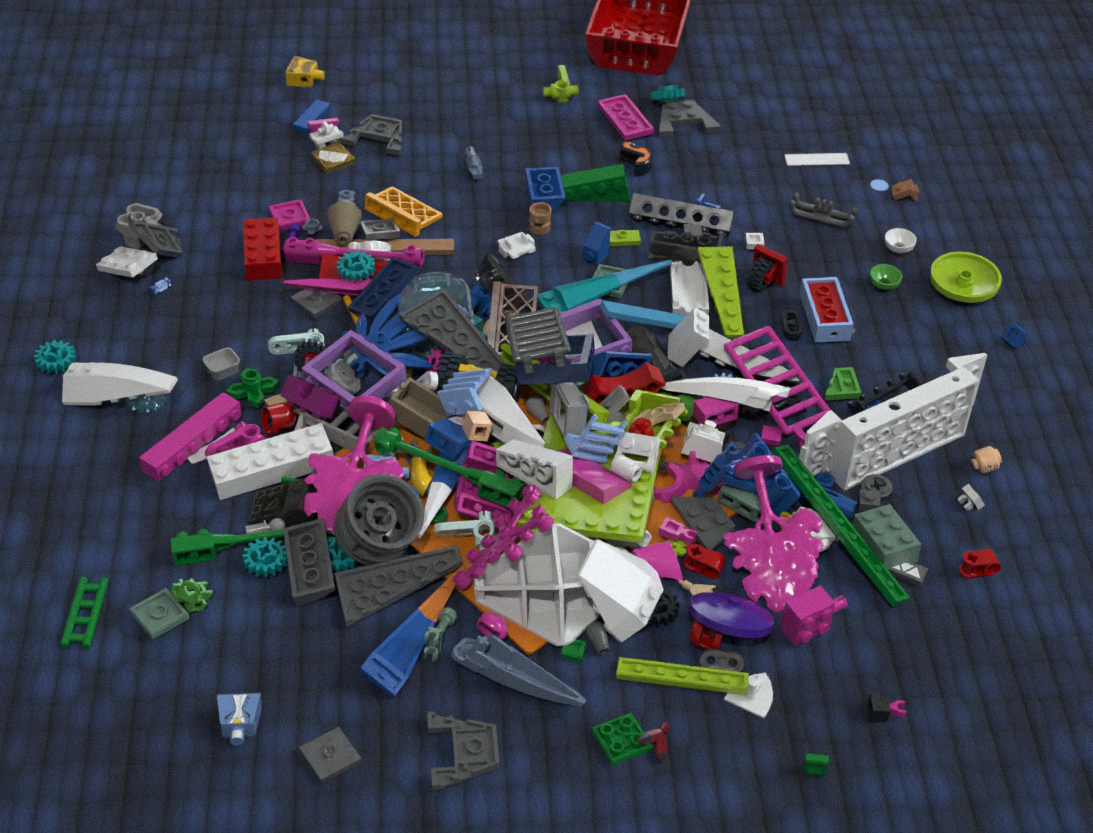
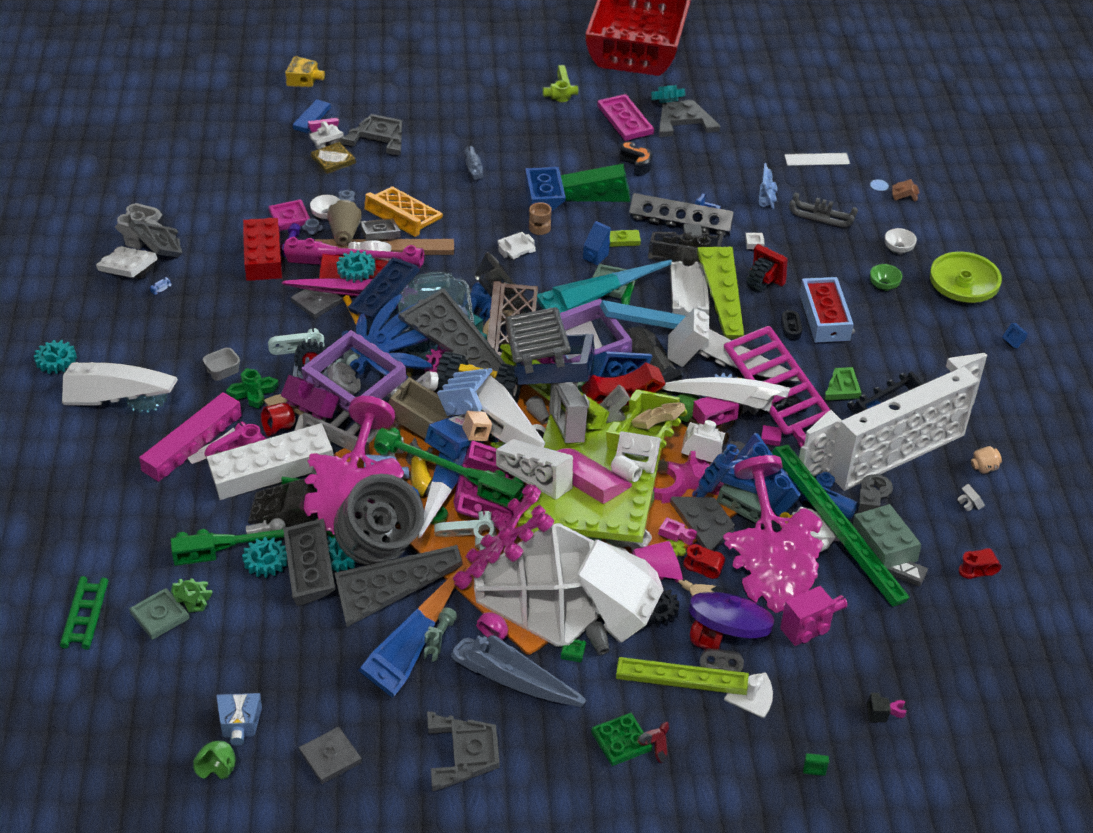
light blue plate [564,414,627,463] -> none
red plate [628,418,654,437] -> none
none -> bright green helmet [193,741,235,779]
none -> white piece [310,195,340,221]
none -> green piece [621,279,636,305]
none -> light blue hinge [759,163,777,209]

